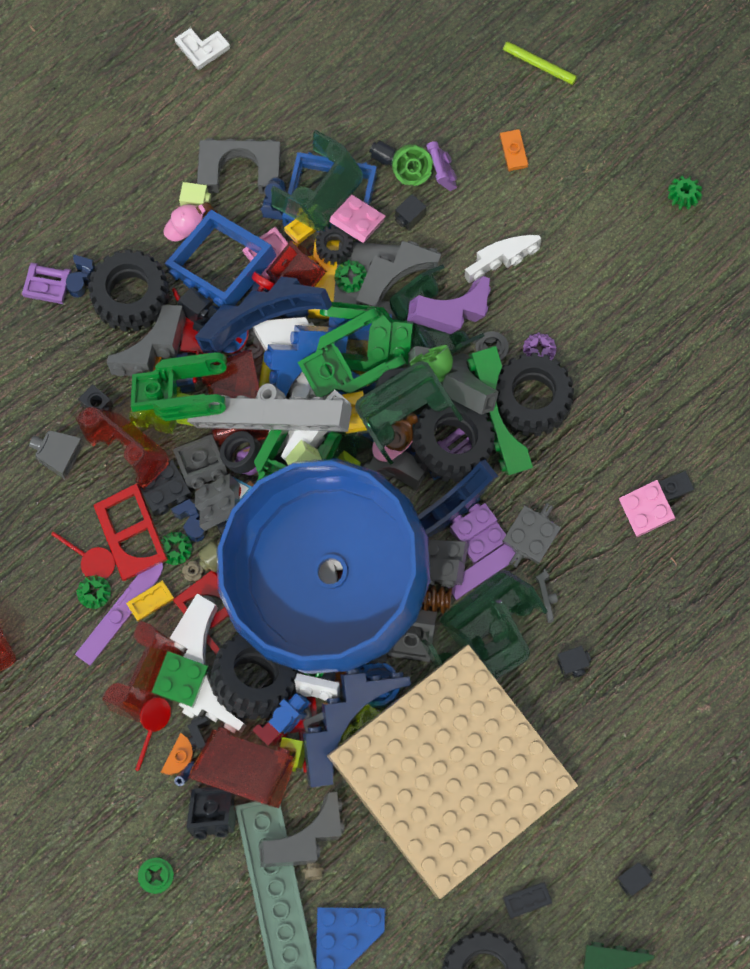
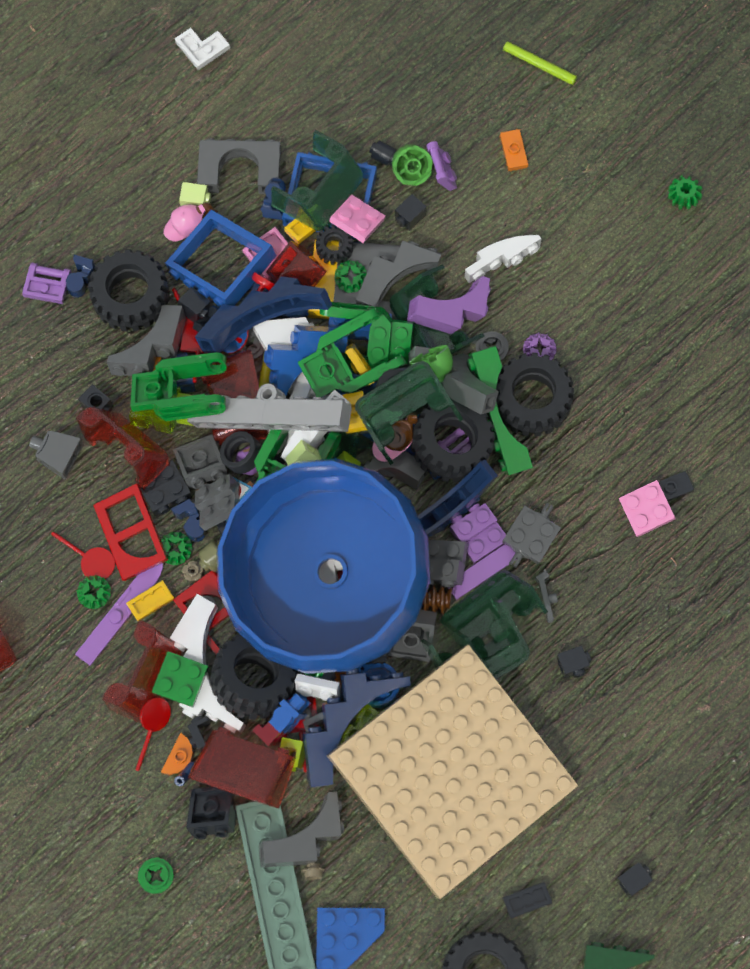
none -> yellow plate [345,343,375,386]

